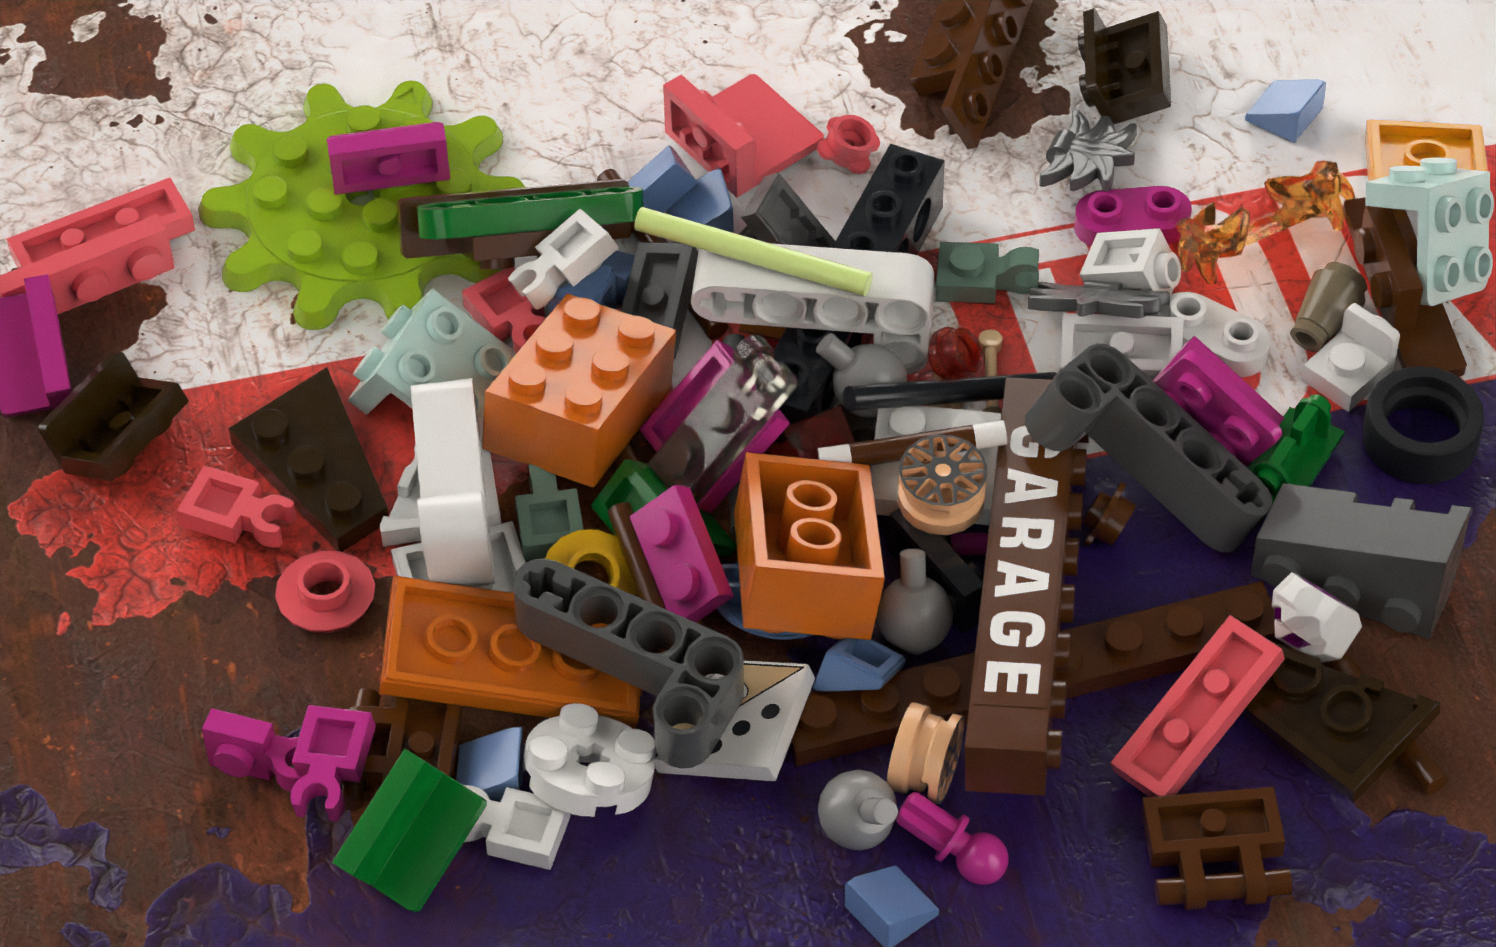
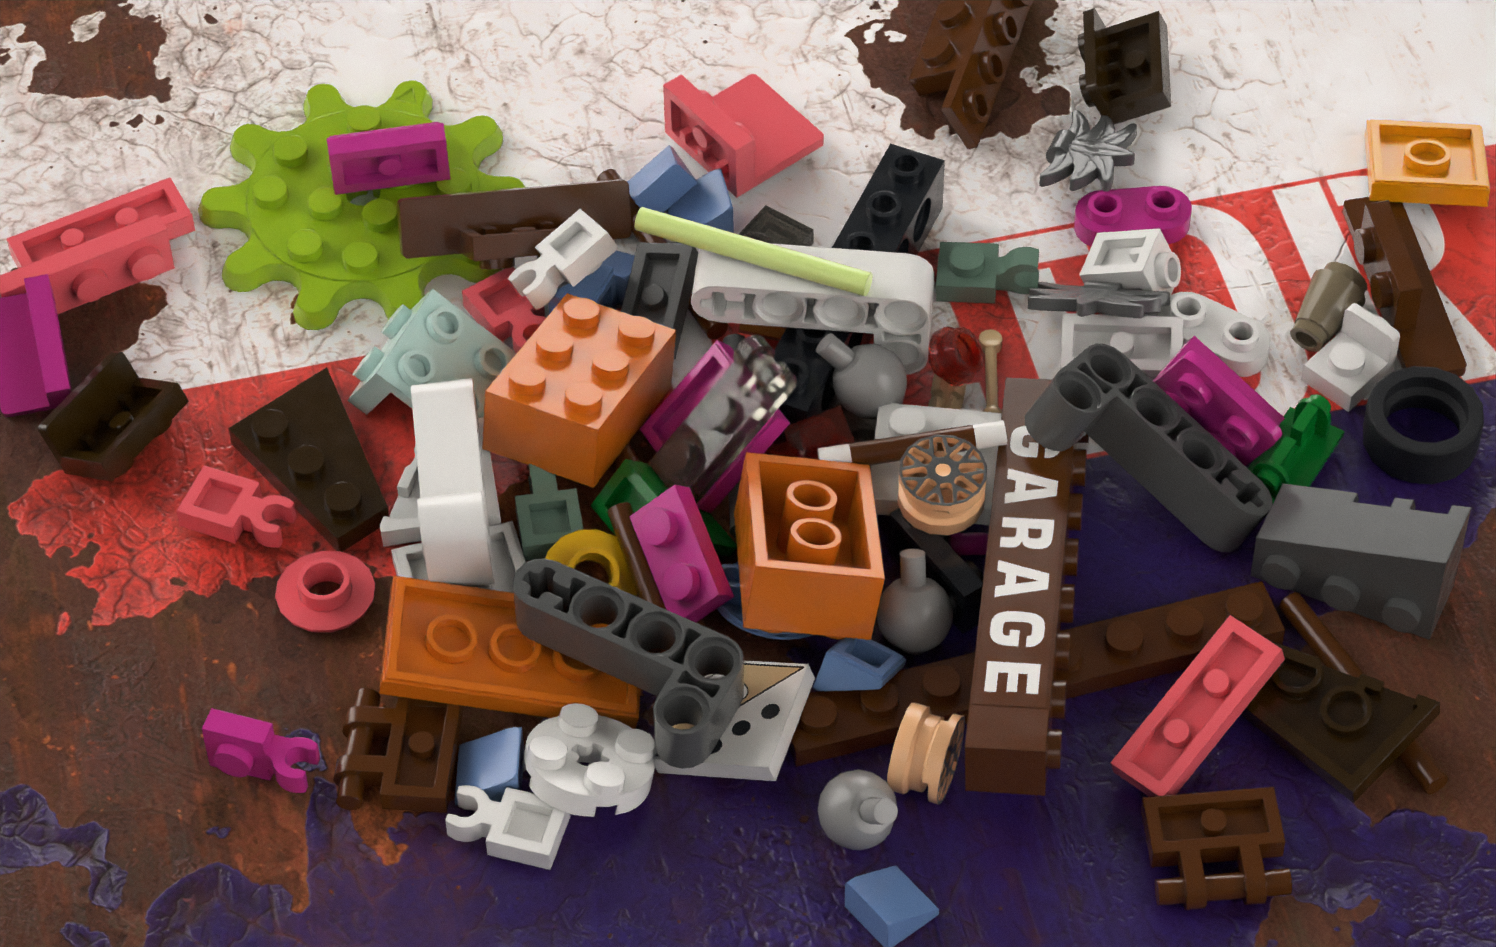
dark pink plate [290,705,376,822] -> none
green panel [332,749,487,913] -> none
green beam [417,186,644,239] -> none
flat silver plate [740,172,835,248] -> none
coral plate [817,115,880,174] -> none
black bar [843,372,1057,411] -> none
dark pink axle [896,792,1009,885] -> none
reddish brown plate [1082,481,1136,548] -> none
clear orange piece [1175,160,1356,285] -> none
medium blue slope [1245,79,1327,143] -> none
white rock [1272,572,1362,663] -> none
light aqua bracket [1365,158,1494,306] -> none

